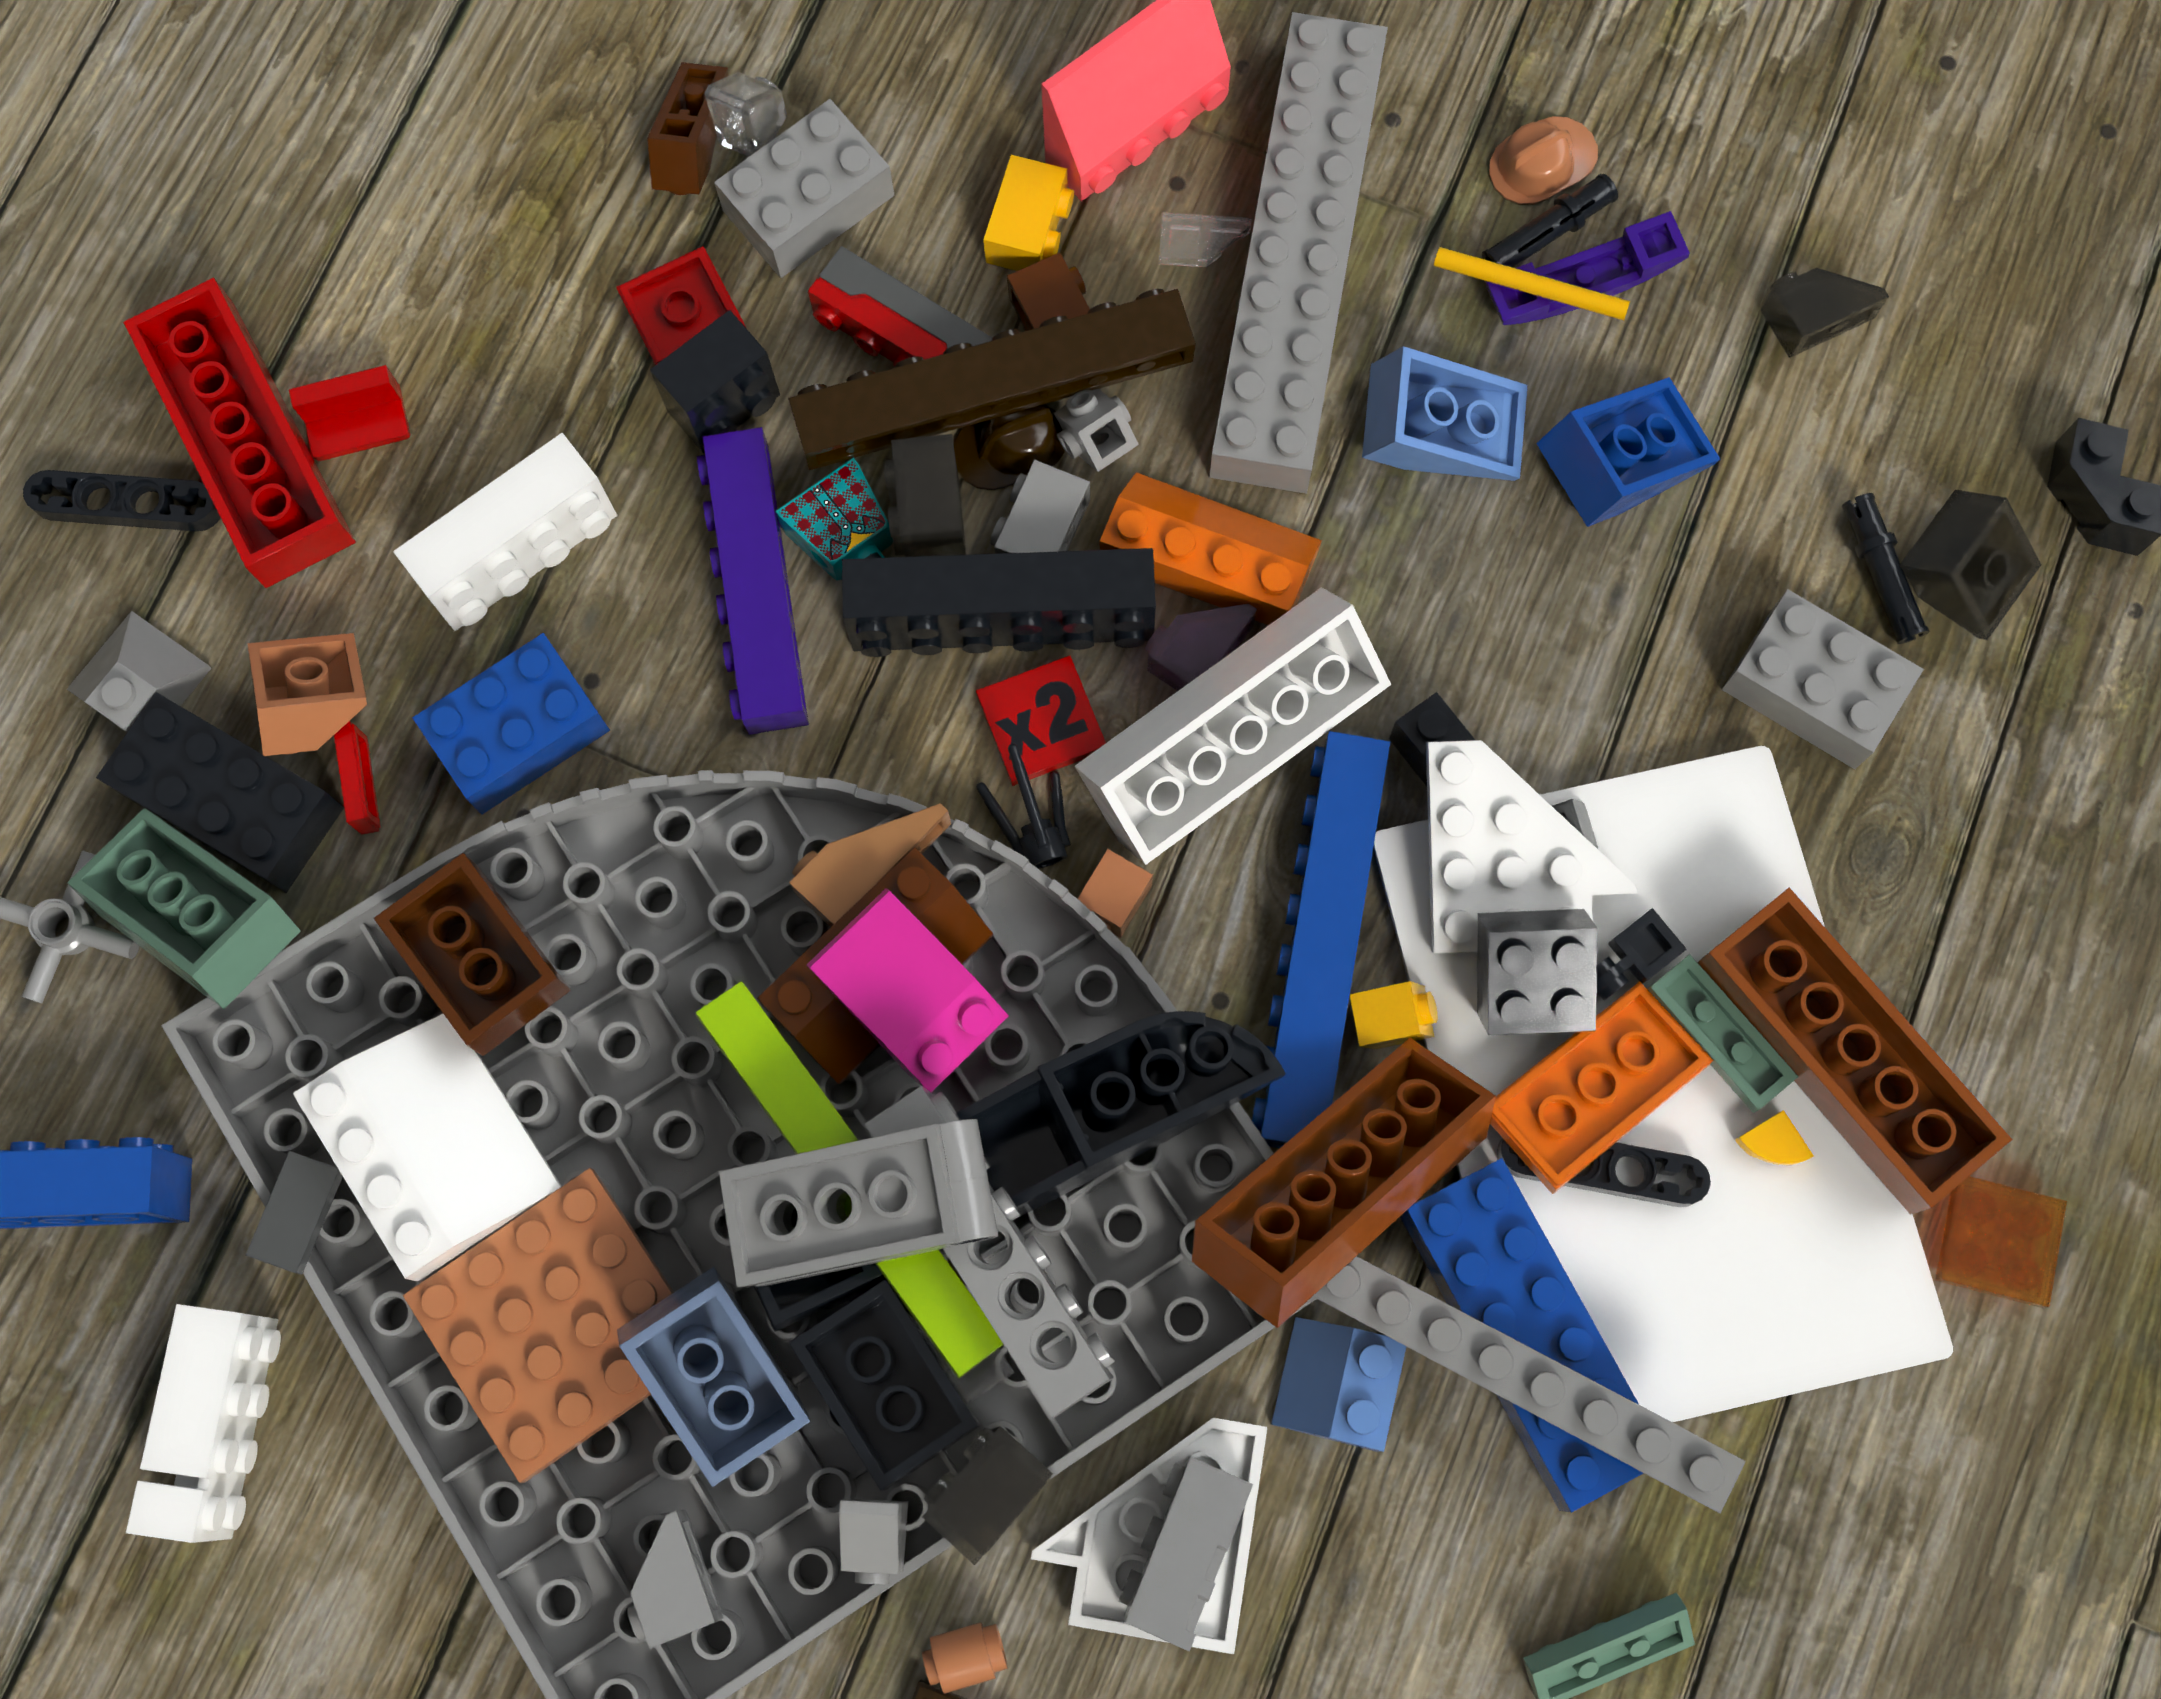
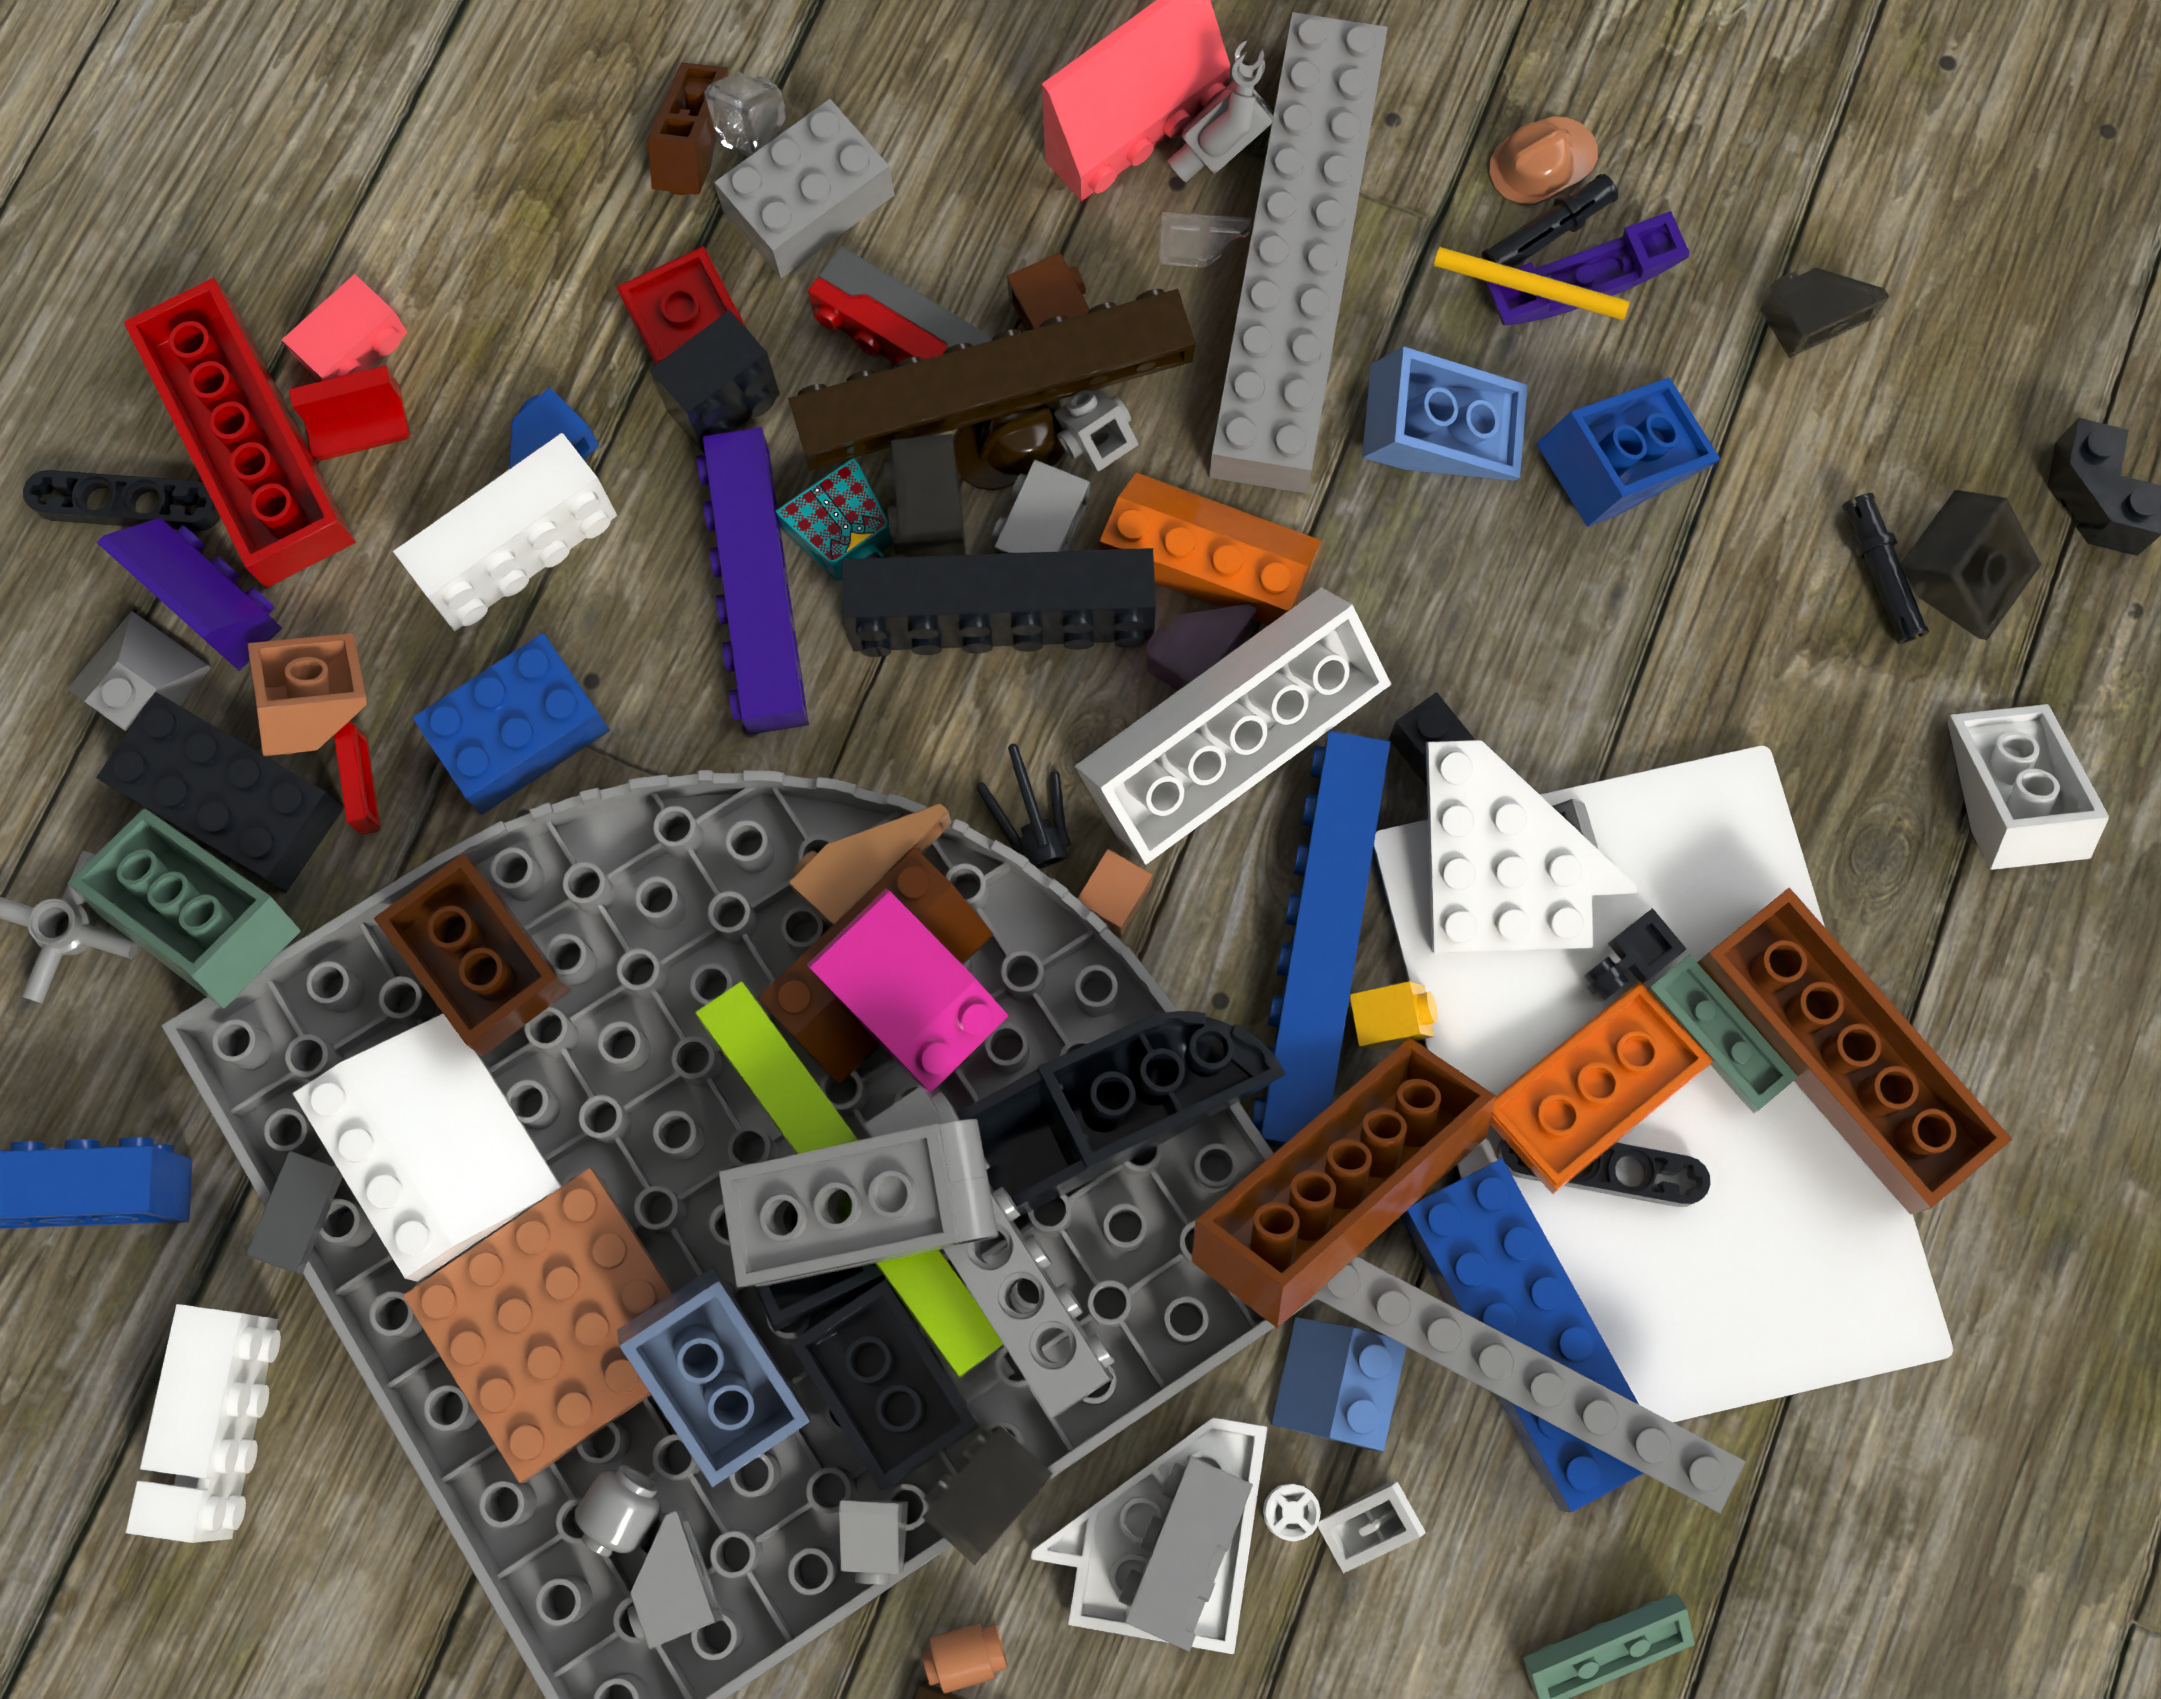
red tile [976,655,1106,786] -> none
yellow brick [983,154,1074,271] -> none
brick [1477,909,1598,1035] -> none
light grey brick [1722,589,1924,769] -> none
yellow tile [1735,1110,1814,1165] -> none
clear orange tile [1935,1176,2067,1308] -> none
none -> dark purple slope [96,518,282,671]
none -> coral brick [282,274,408,381]
none -> blue slope [509,387,599,469]
none -> light grey head [575,1465,661,1557]
none -> light grey torso [1167,41,1274,182]
none -> white wheel [1262,1483,1321,1542]
none -> white slope [1318,1481,1426,1573]
none -> white slope [1947,704,2109,870]

